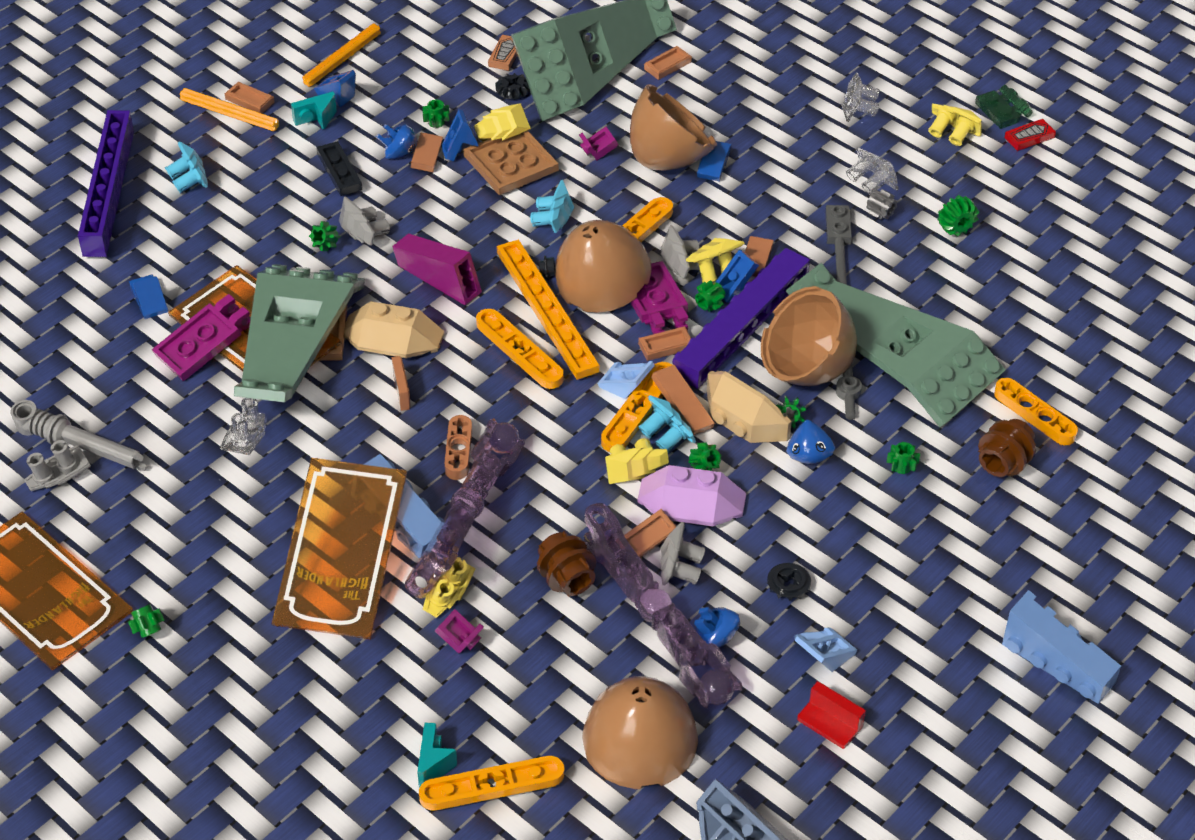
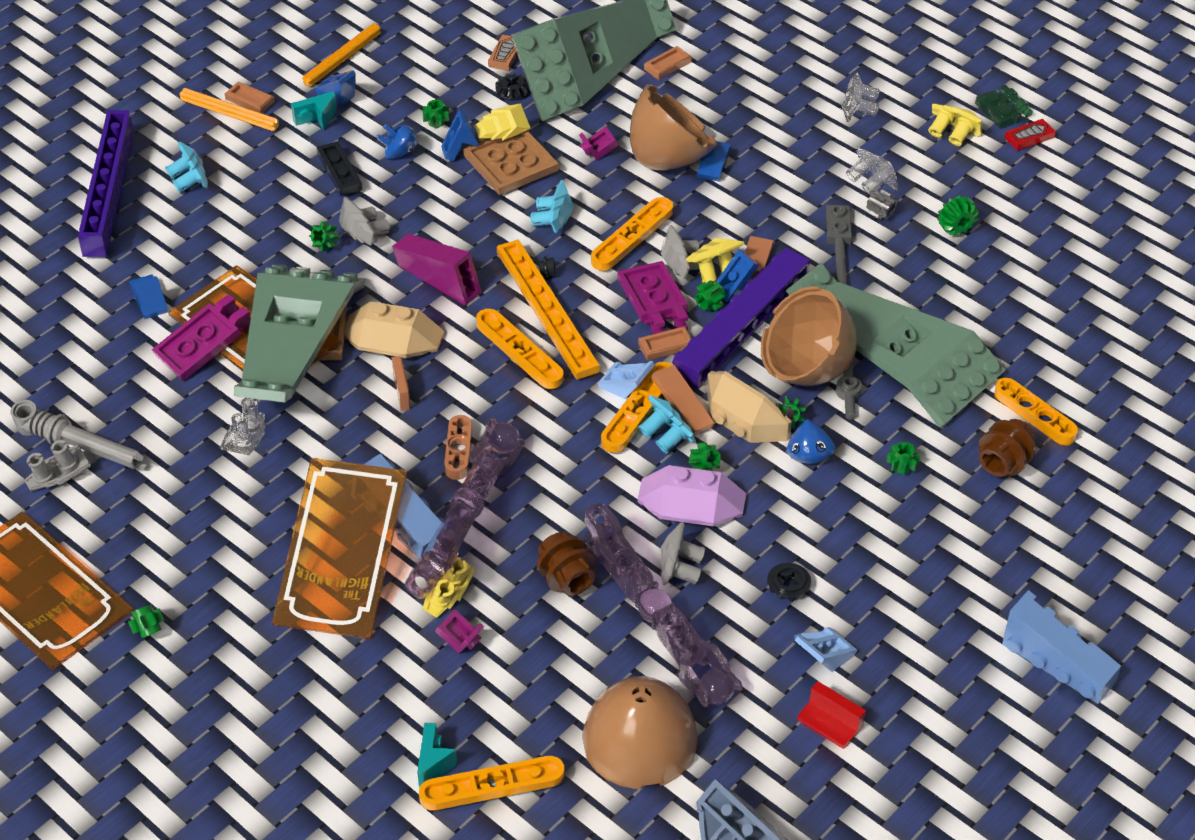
nougat tile [411,132,443,172] -> none
medium nougat piece [556,220,651,313] -> none
light yellow connector [605,438,669,484] -> none
nougat tile [618,509,676,562] -> none
blue piece [694,607,740,650] -> none

